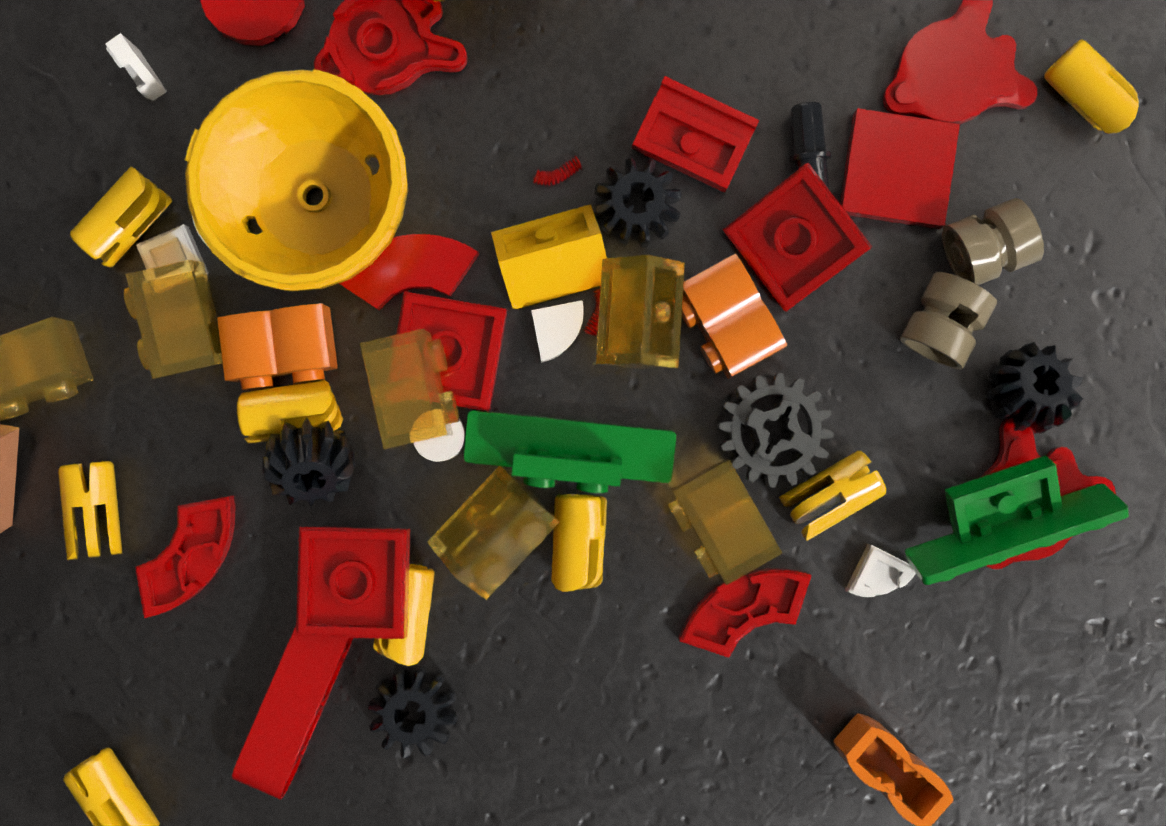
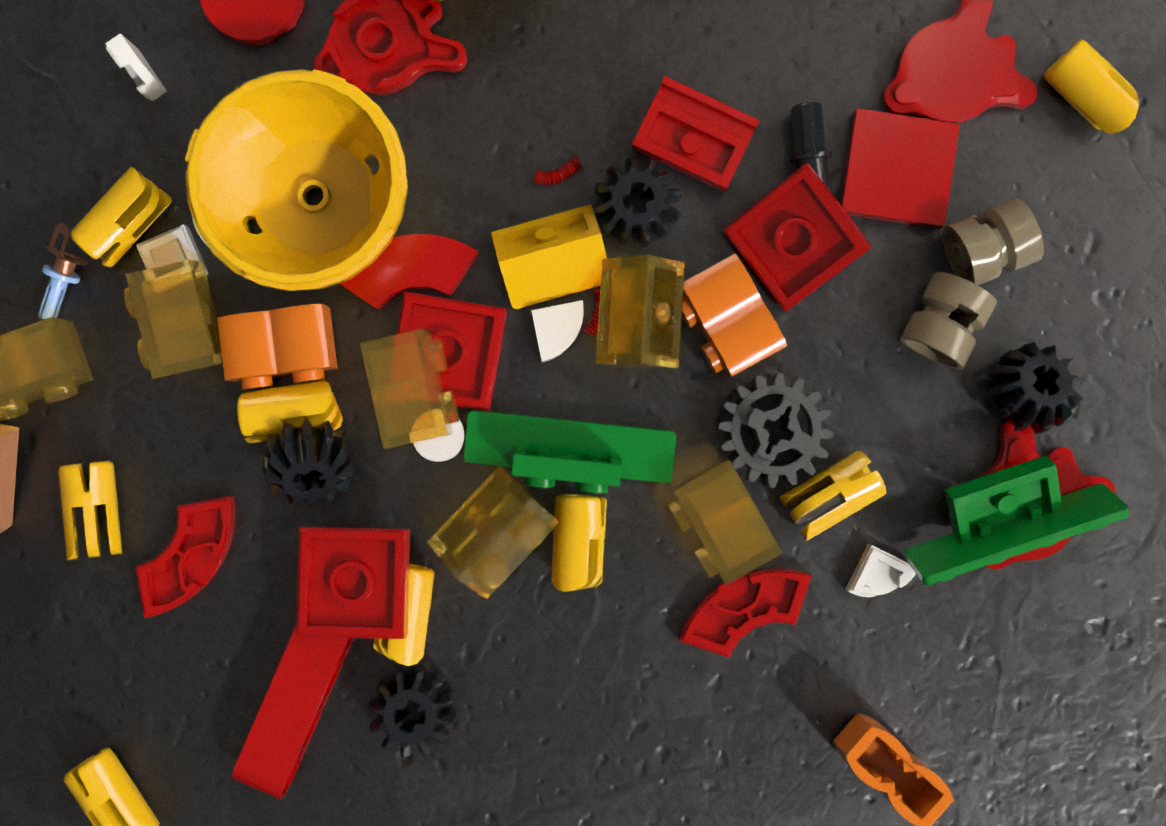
none -> piece [37,223,88,321]

